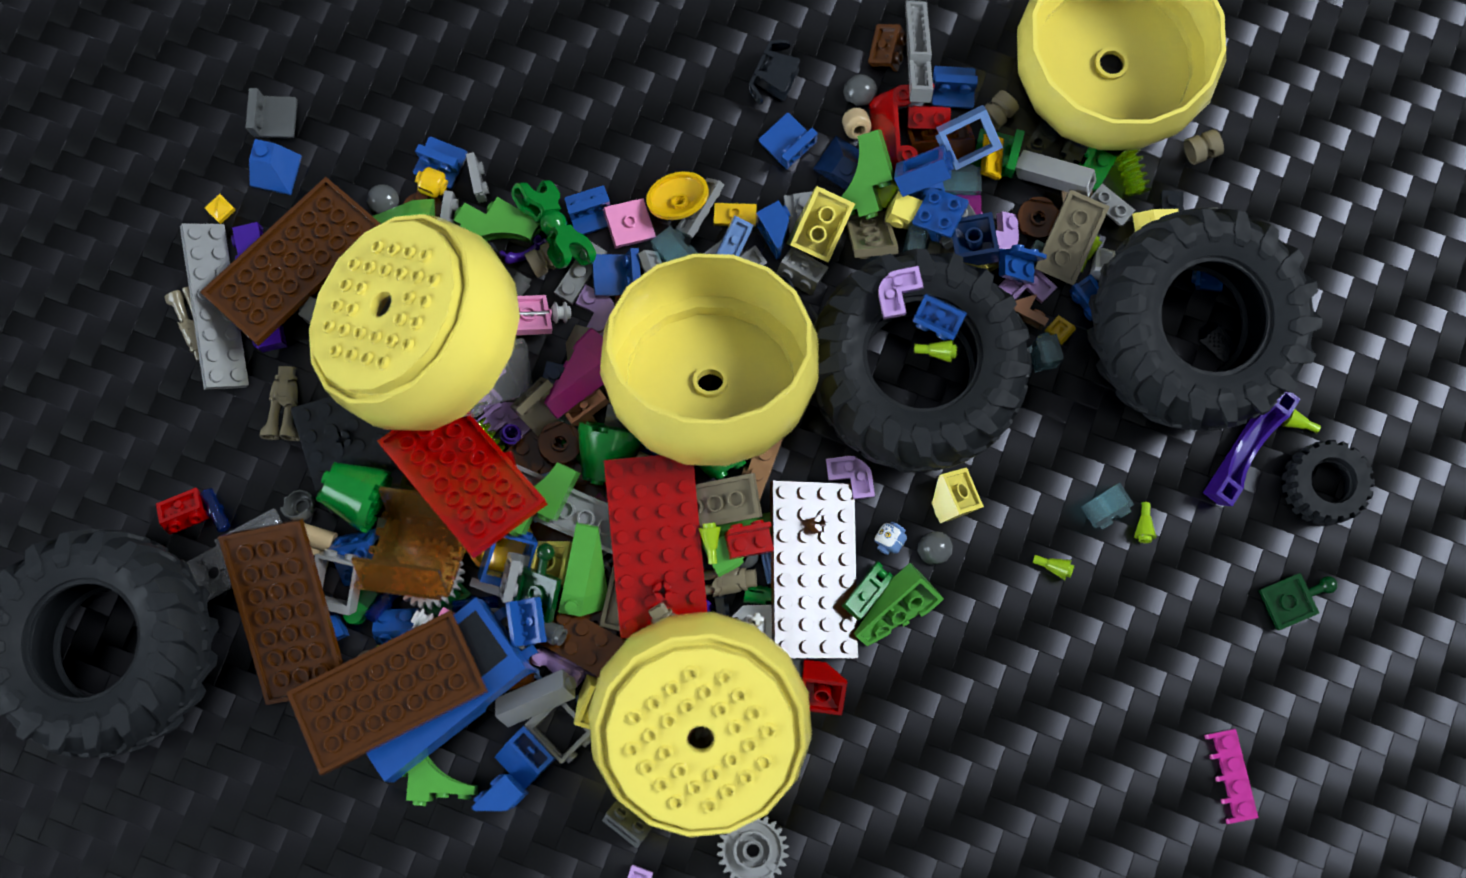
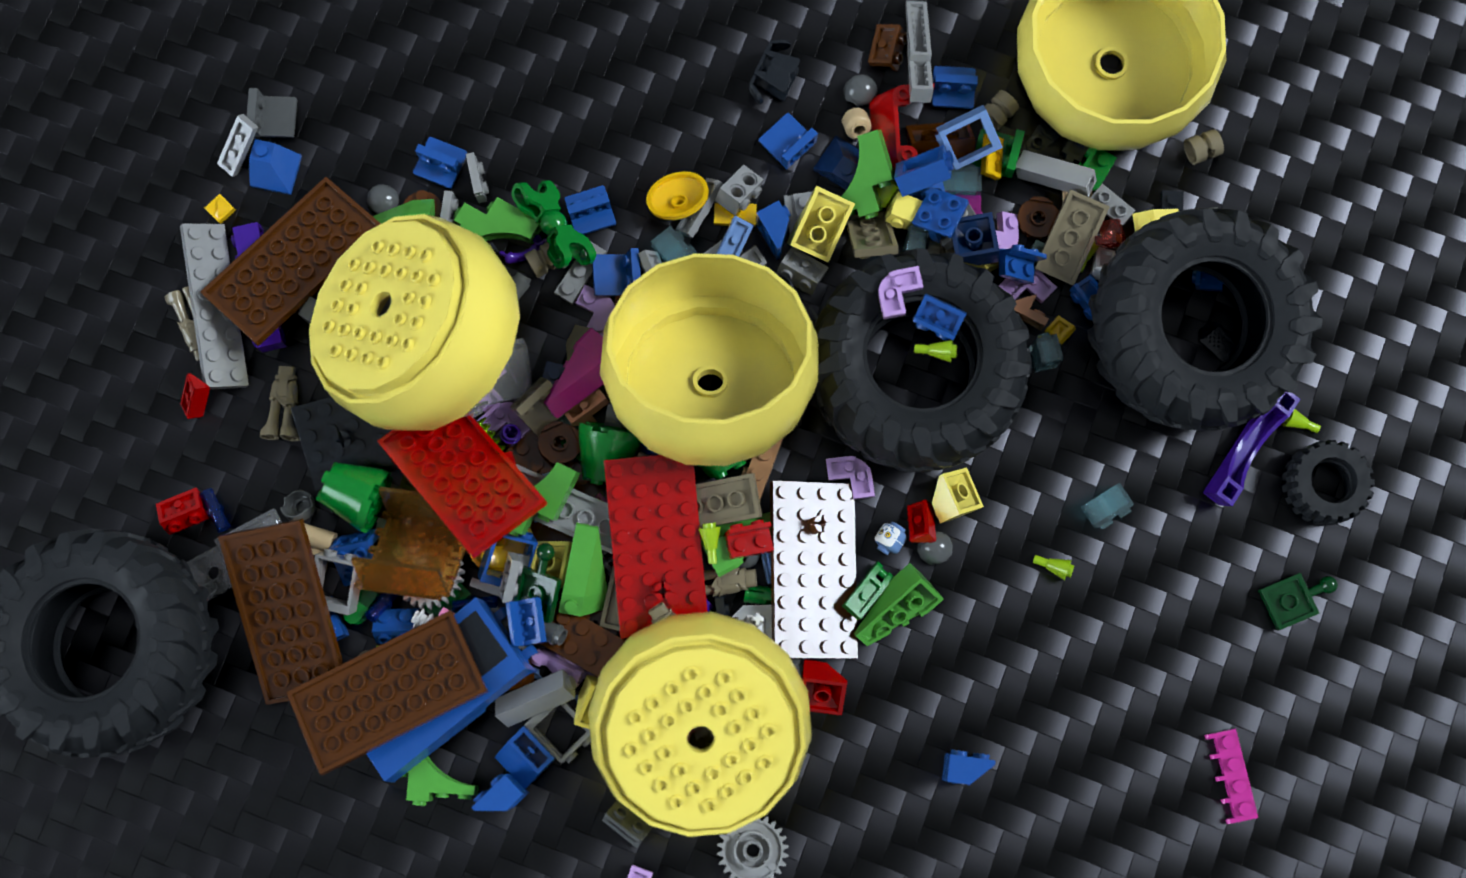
yellow head [415,167,448,198] -> none
bright pink plate [516,295,571,335] -> none
bright pink plate [603,198,656,248] -> none
red bracket [906,106,951,129] -> none
clear neon green piece [1116,149,1152,196] -> none
lime cone [1134,502,1157,543] -> none
none -> red slope [180,373,210,419]
none -> light grey plate [217,114,258,177]
none -> light grey brick [715,165,764,215]
none -> red slope [907,499,936,542]
none -> blue slope [942,750,995,785]
none -> clear red slope [1095,219,1126,249]

